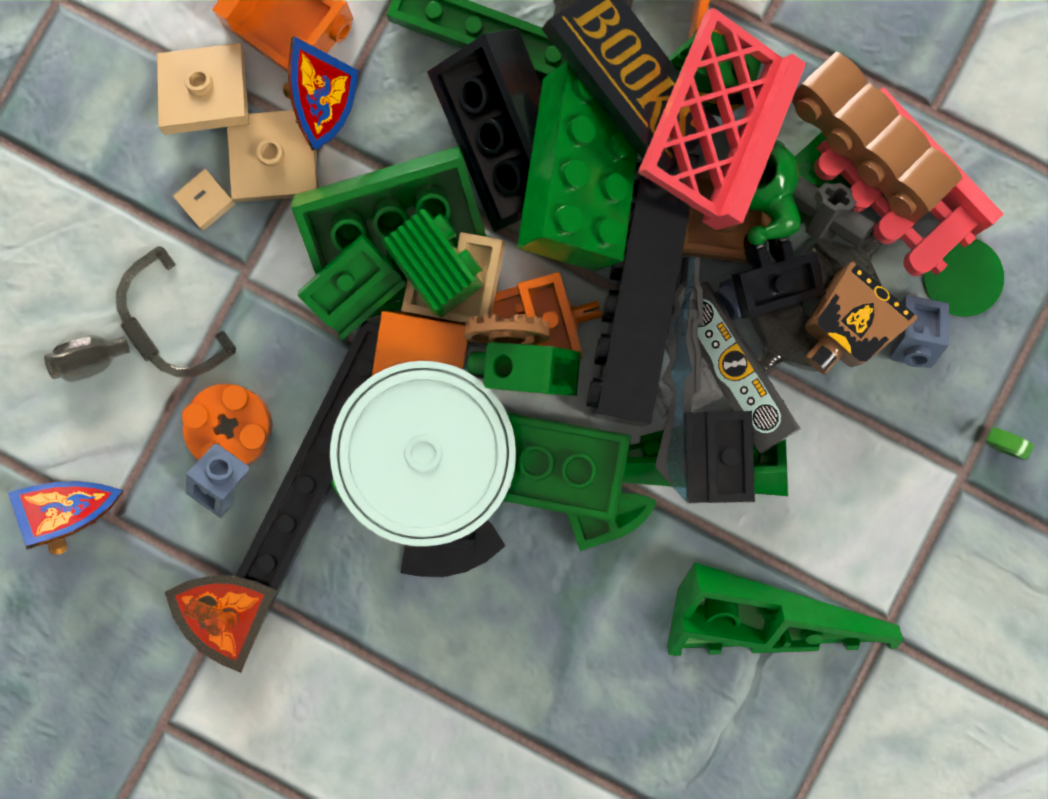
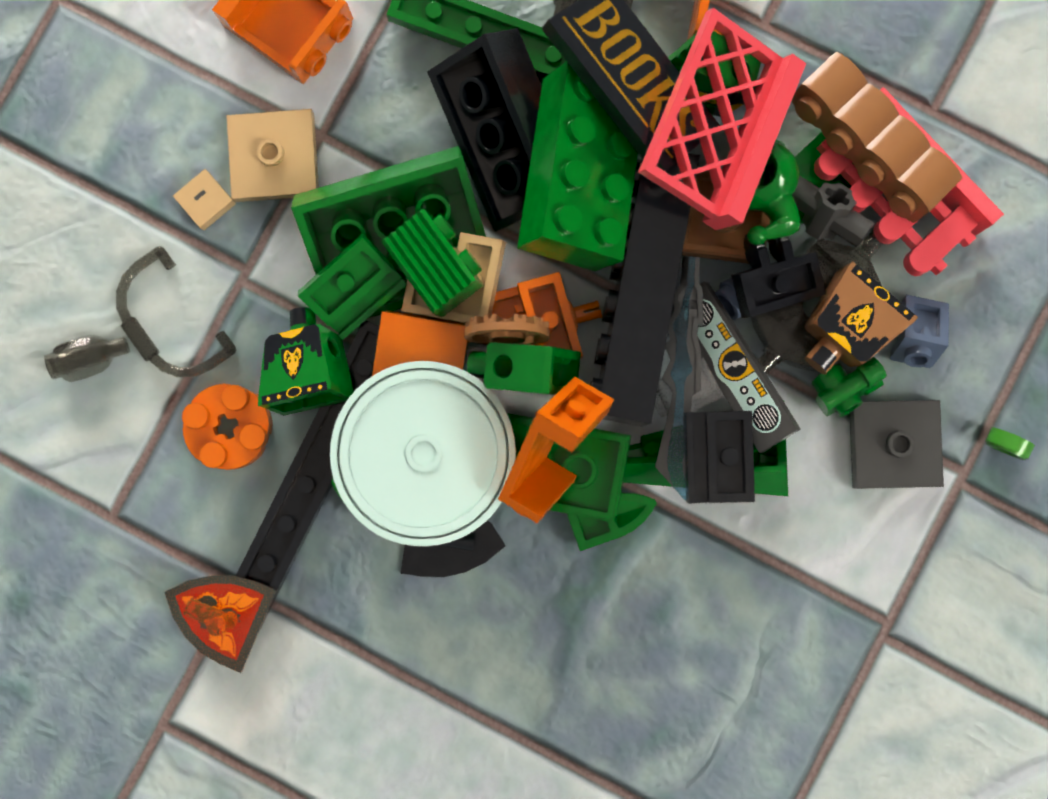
shield [8,481,123,555] -> none
tan plate [157,43,249,135] -> none
sand blue bracket [186,444,249,518] -> none
shield [283,36,359,151] -> none
green wedge [667,562,904,656] -> none
green sticker [923,239,1004,317] -> none
none -> green torso [258,307,354,416]
none -> orange panel [498,377,615,524]
none -> green plate [811,357,887,417]
none -> dark grey plate [850,400,944,489]

